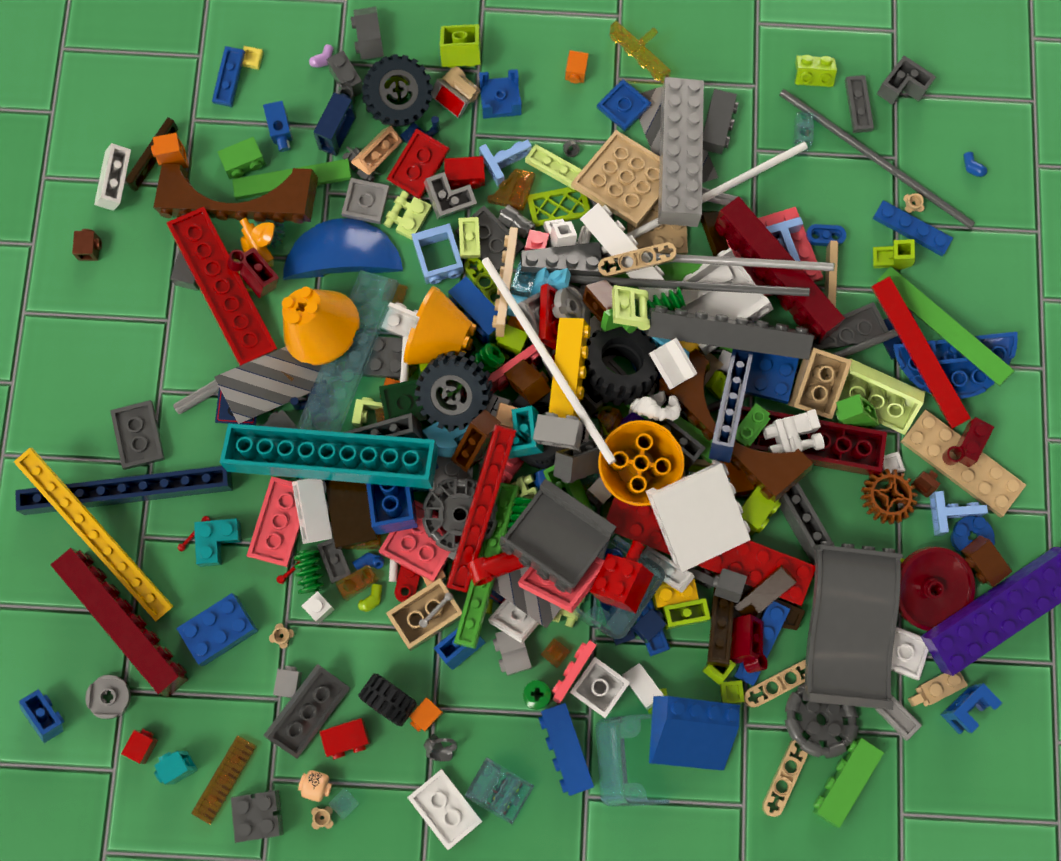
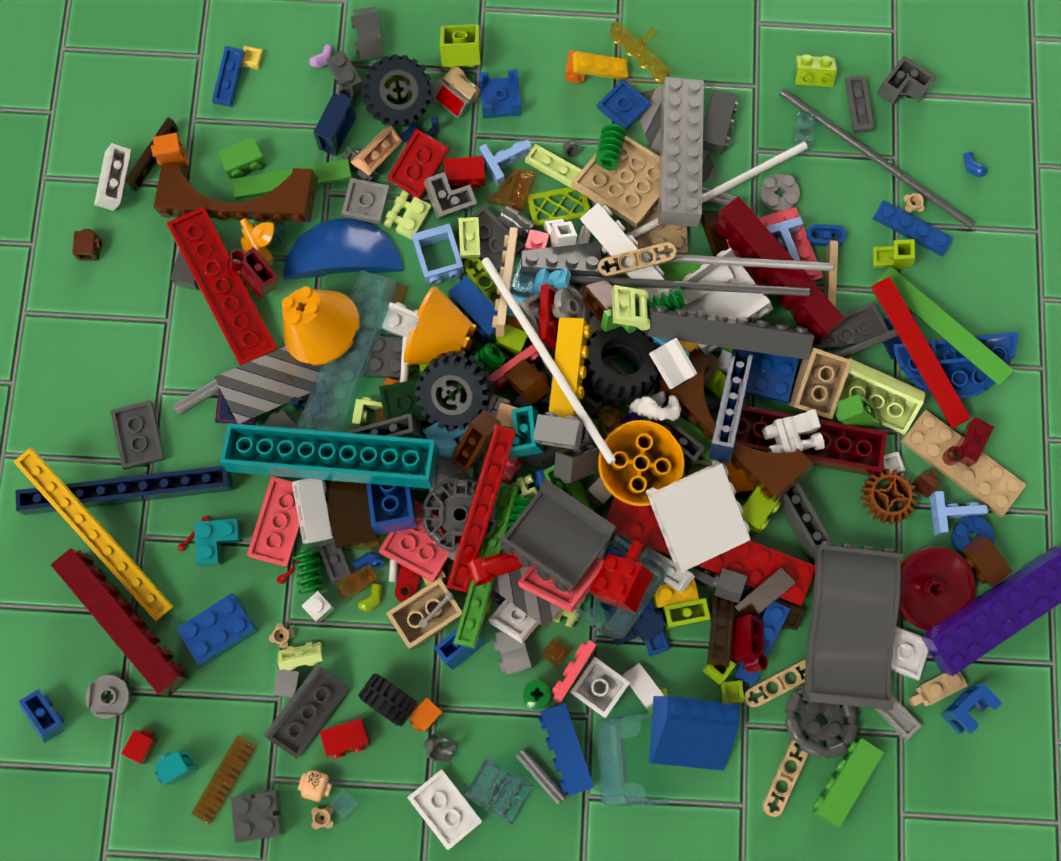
blue torso [263,101,293,152] -> none
bright green window [735,403,771,448] -> none
none -> yellowish green plate [278,642,323,670]
none -> light grey axle [516,749,566,804]
none -> yellow plate [573,51,628,80]
none -> green piece [595,124,626,170]
none -> light grey plate [759,174,800,213]

